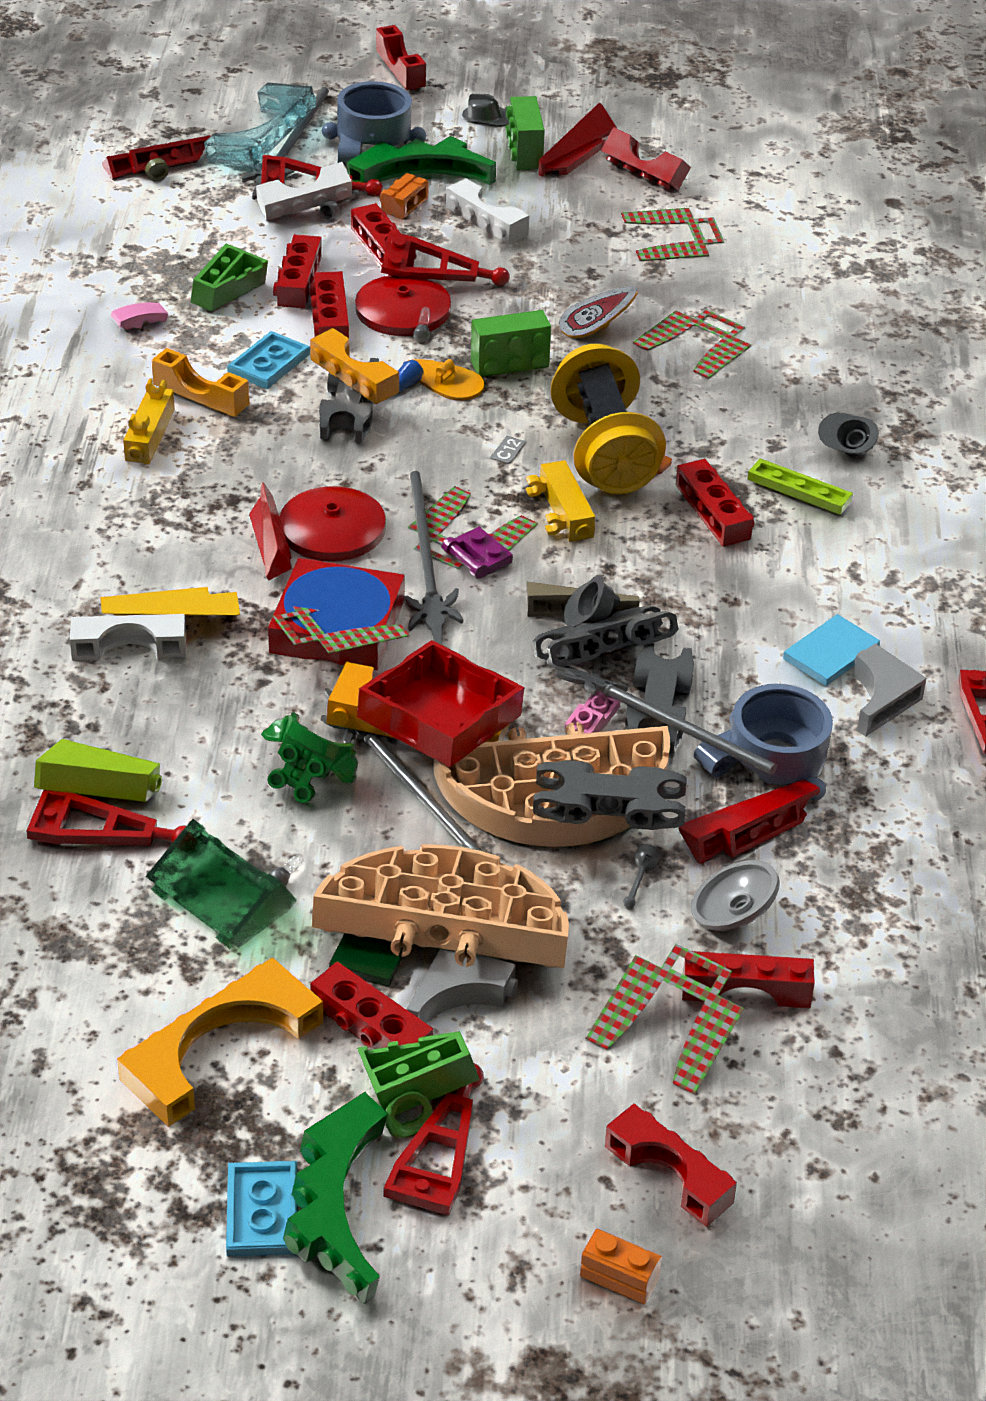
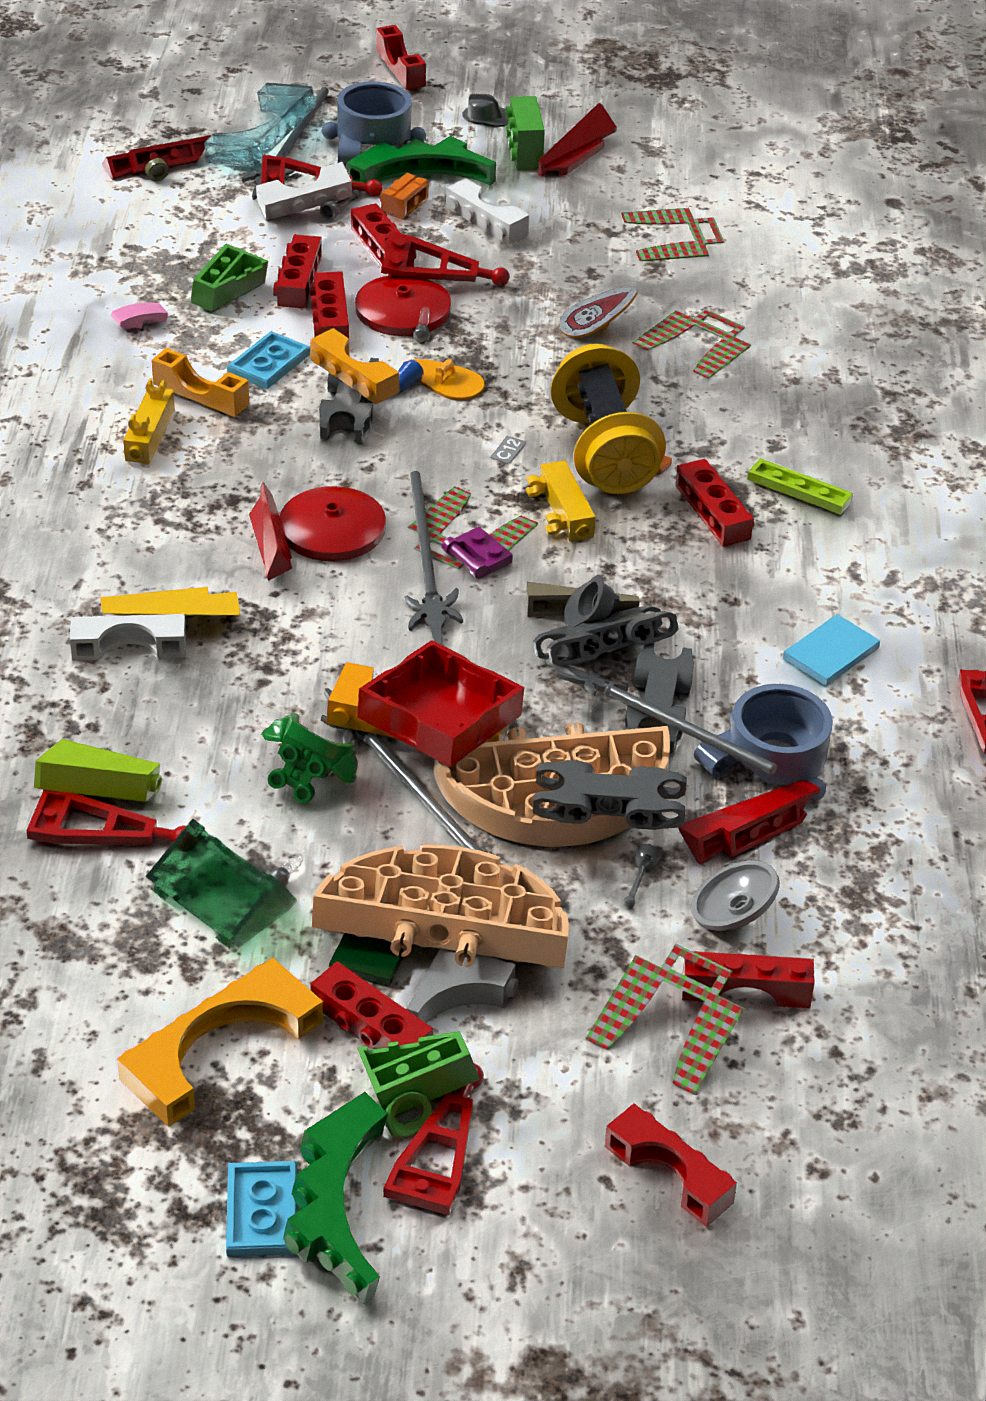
tile [268,558,405,671] -> none
piece [273,606,410,653] -> none
bright green brick [471,310,551,377] -> none
bright pink slope [565,691,620,733] -> none
orange brick [580,1228,662,1305] -> none
red arch [600,127,691,191] -> none
dark grey piece [818,412,879,456] -> none
light grey arch [853,643,927,737] -> none

